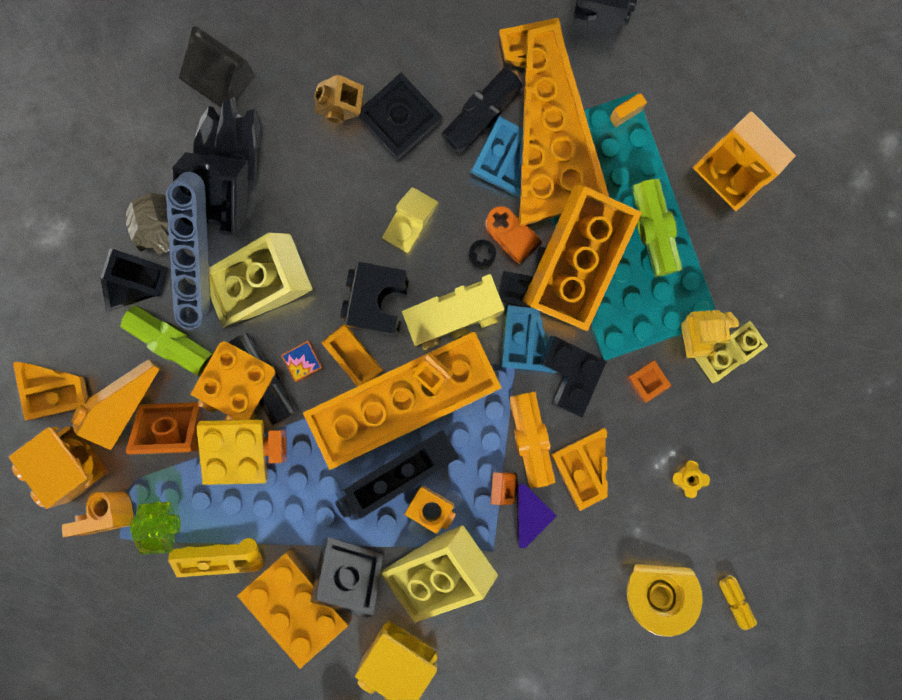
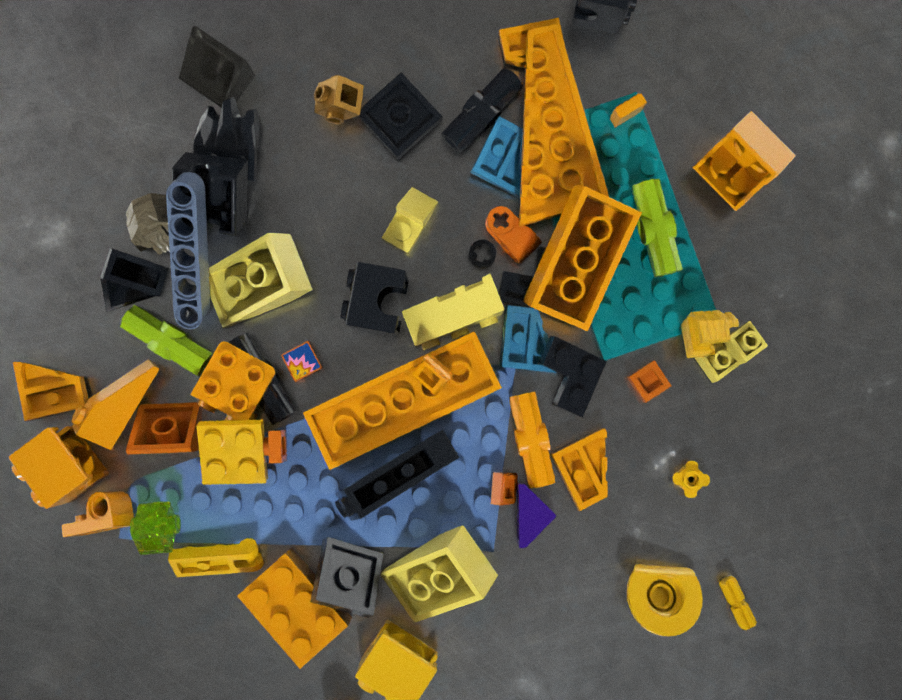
light orange tile [321,323,384,387] -> none
light orange brick [404,484,456,534] -> none

